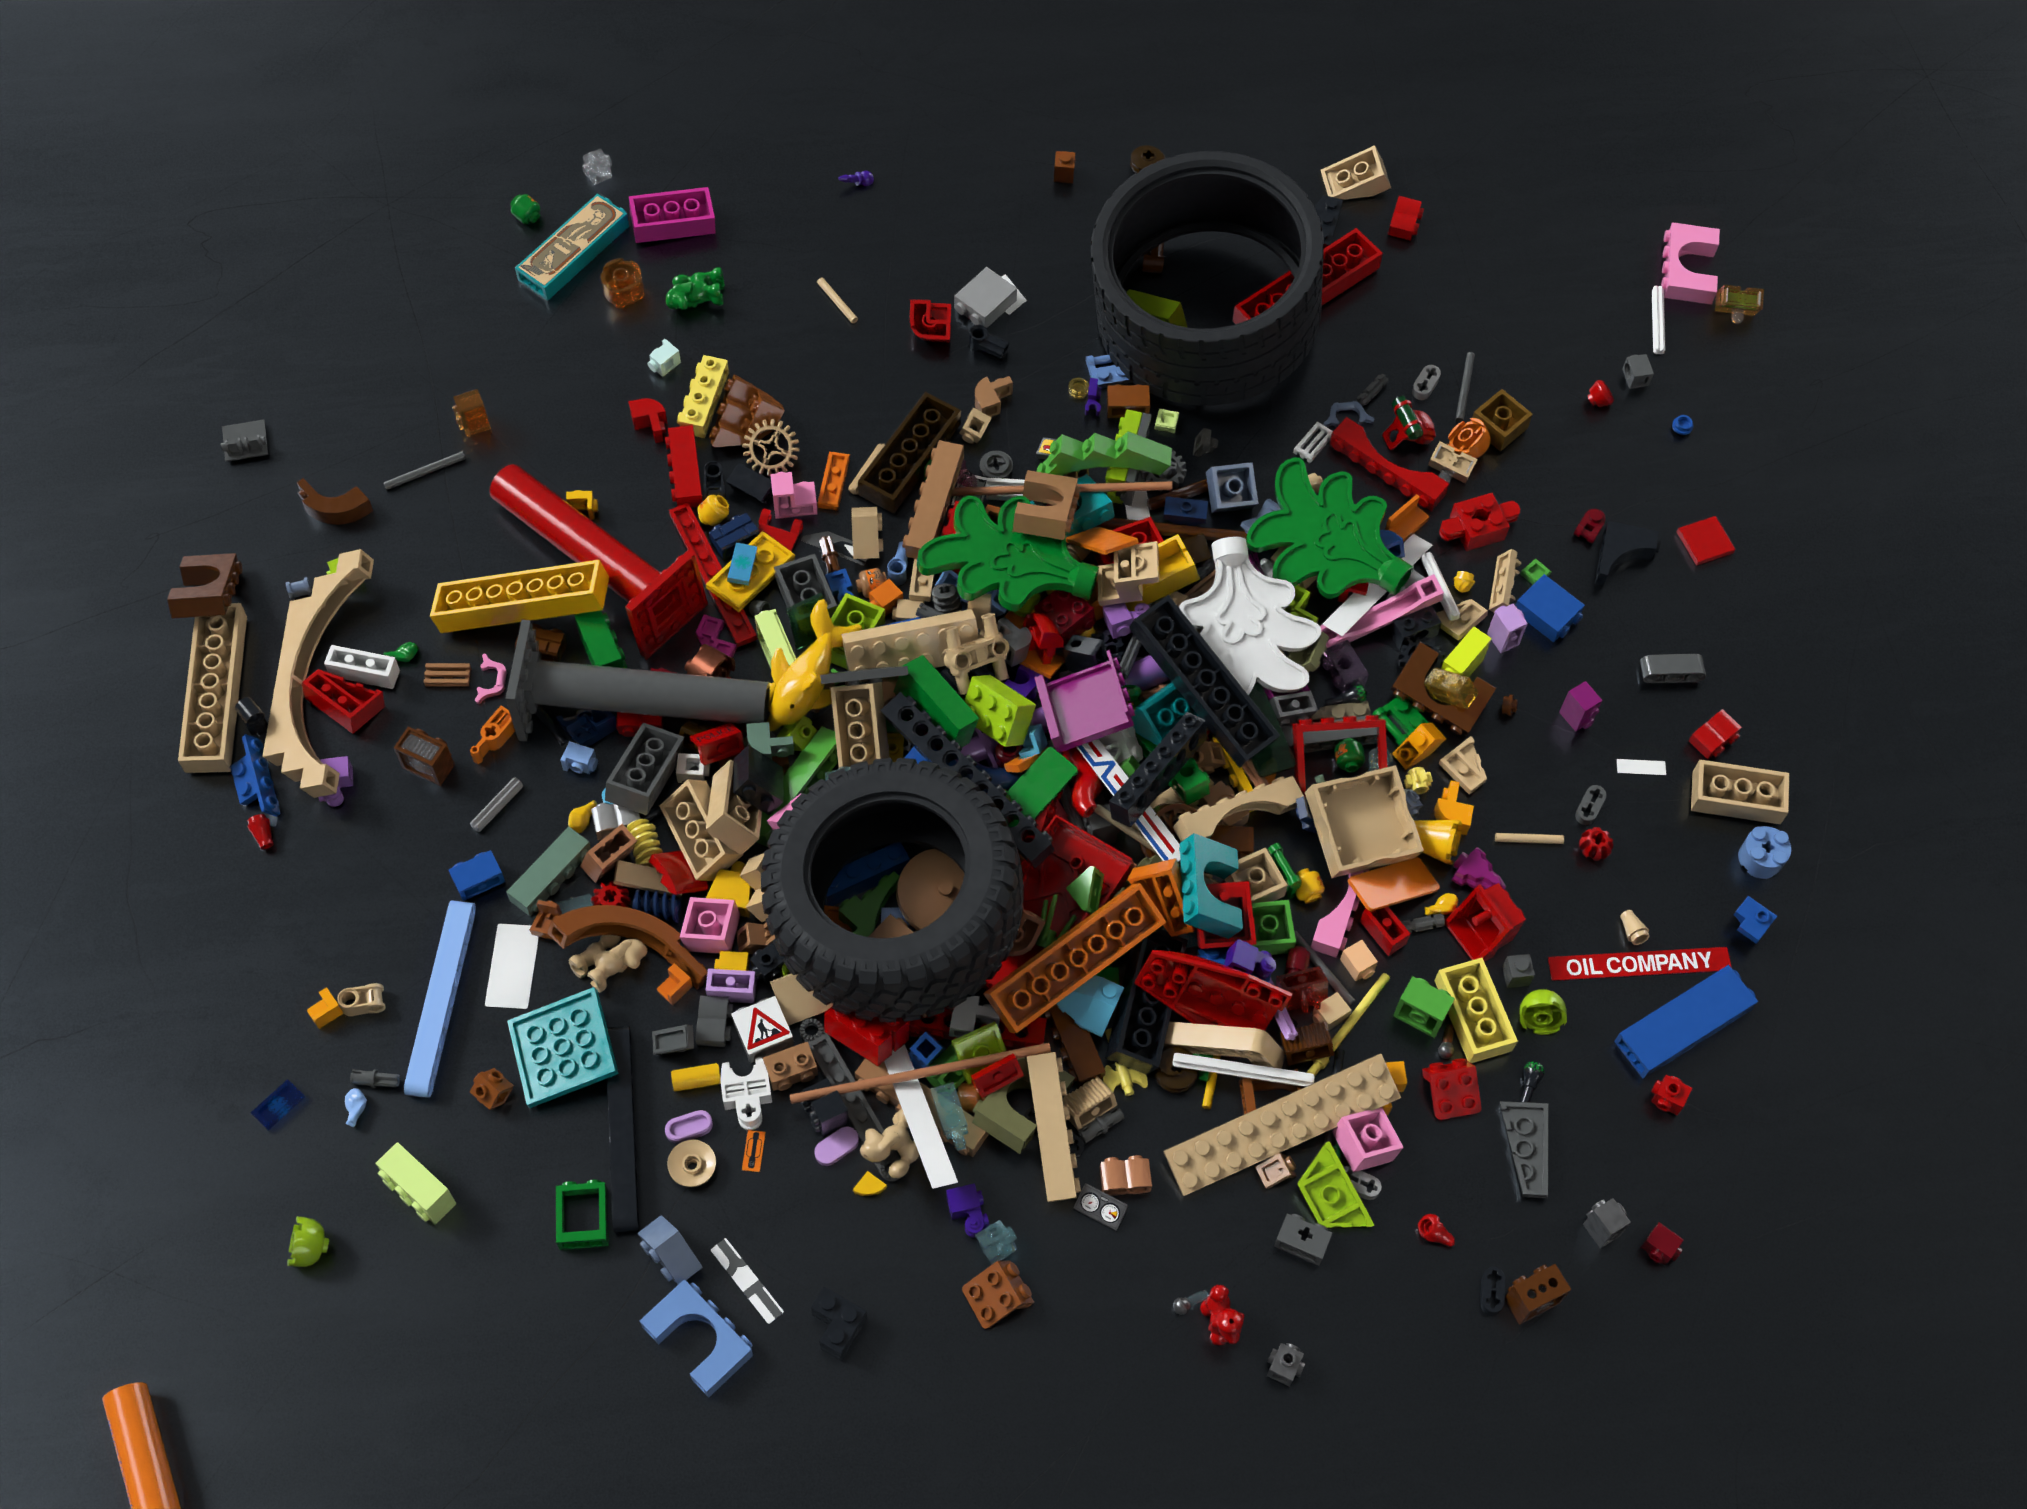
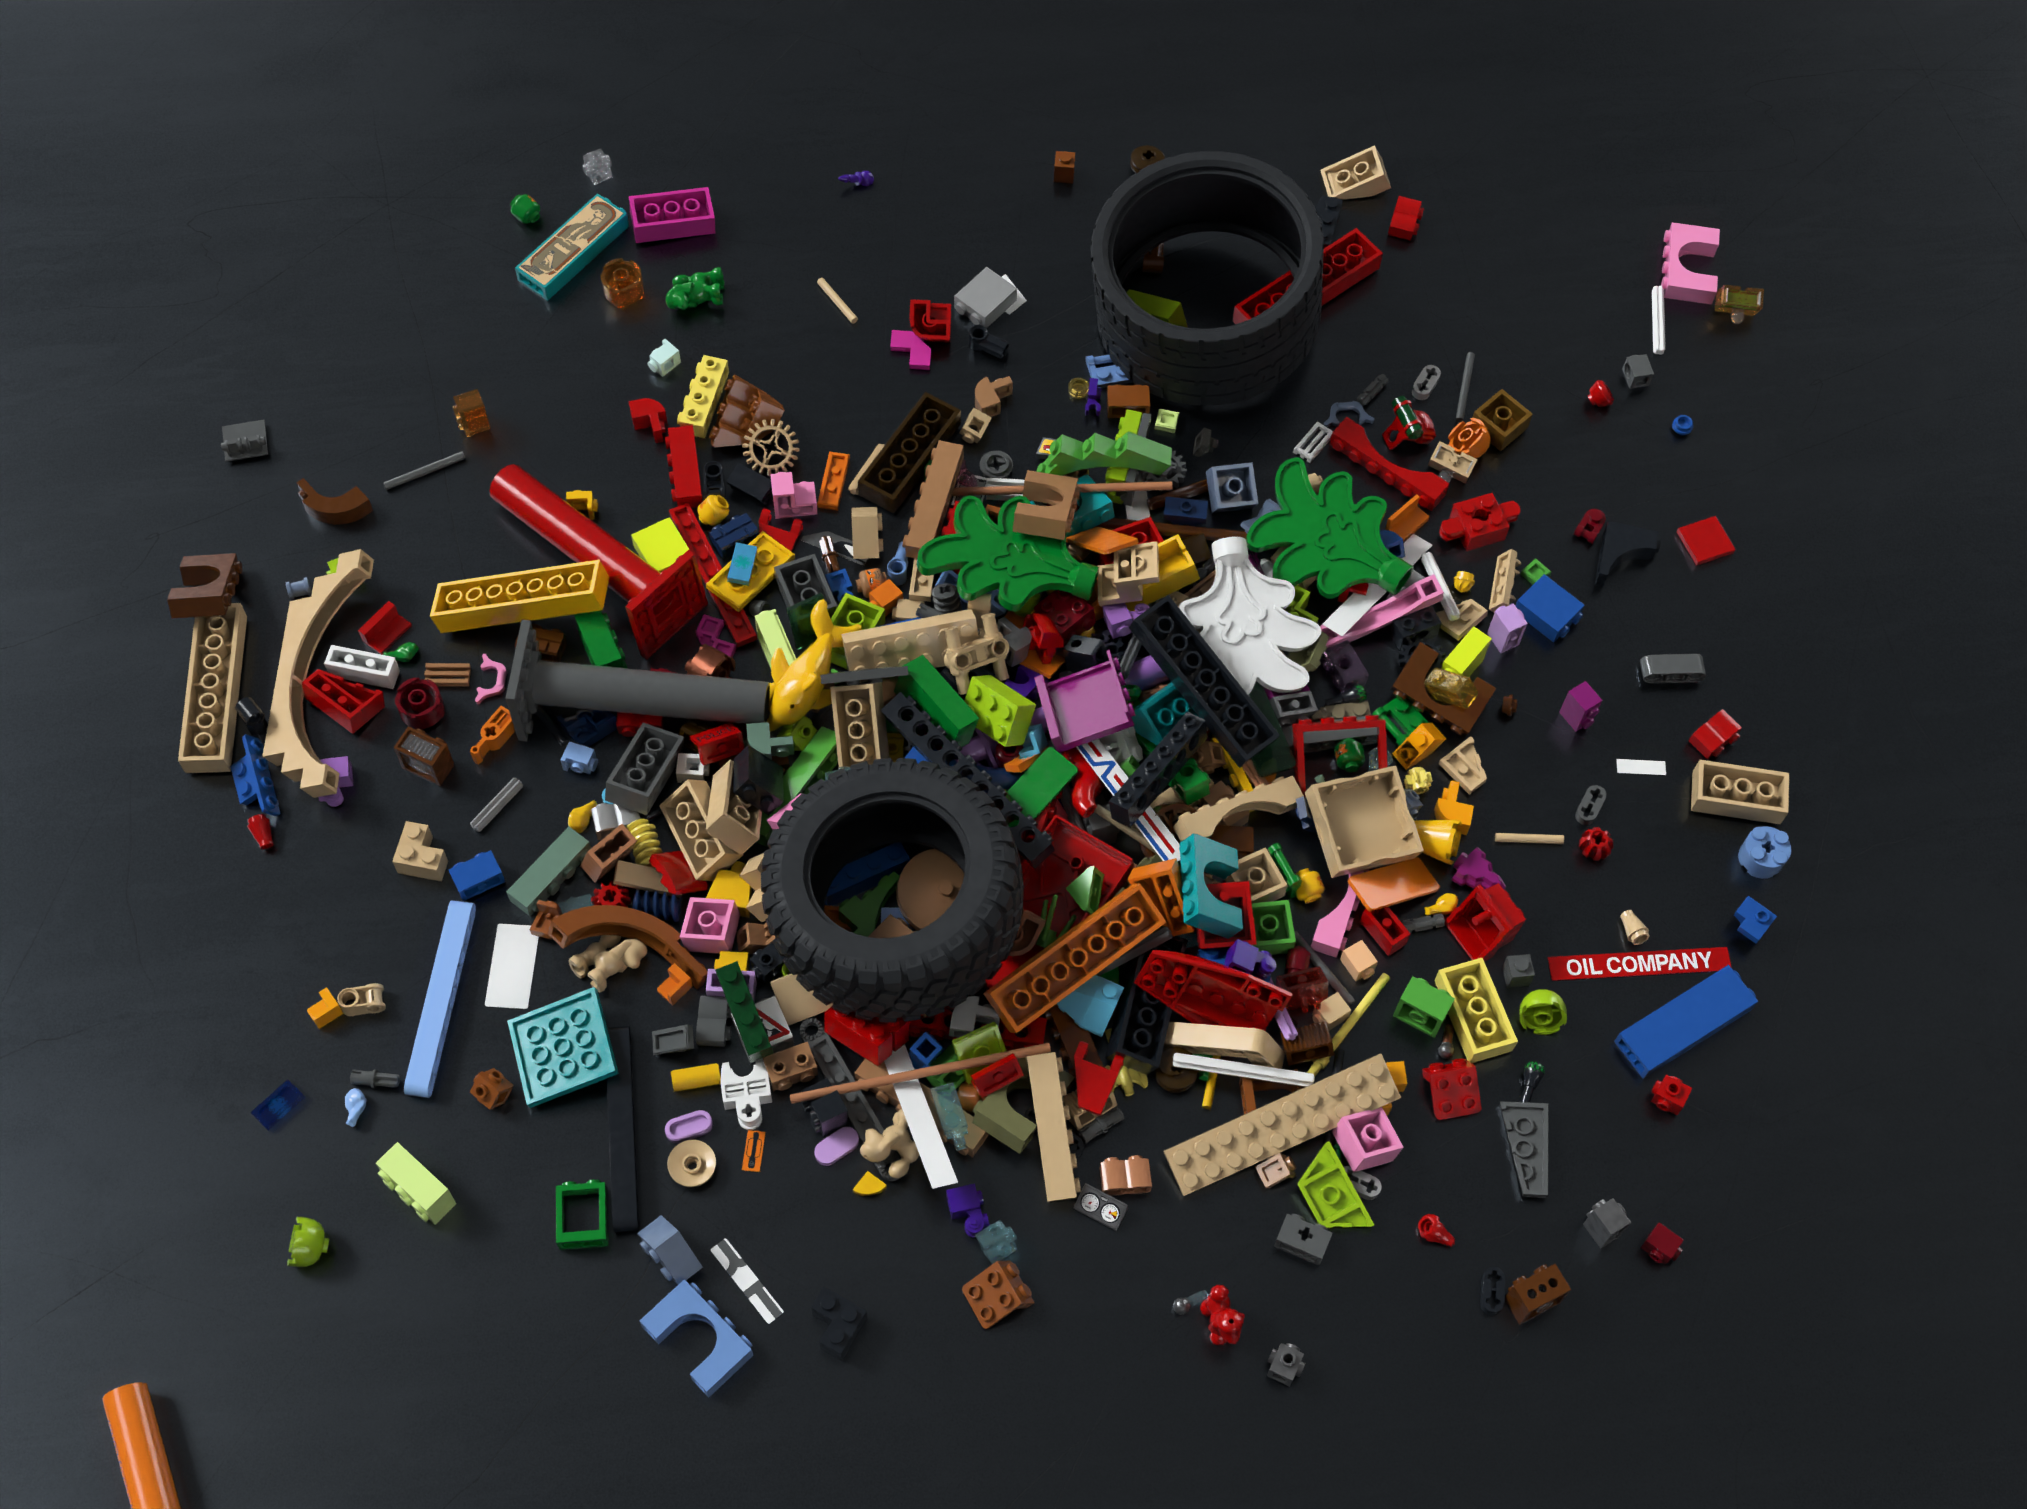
none -> red panel [358,601,412,655]
none -> tan brick [392,821,448,882]
none -> dark red brick [395,678,445,730]
none -> neon yellow brick [631,517,689,572]
none -> dark green brick [715,961,773,1063]
none -> dark pink tile [890,330,931,370]
none -> red flag [1074,1041,1124,1116]
none -> dark grey axle [1096,926,1173,976]

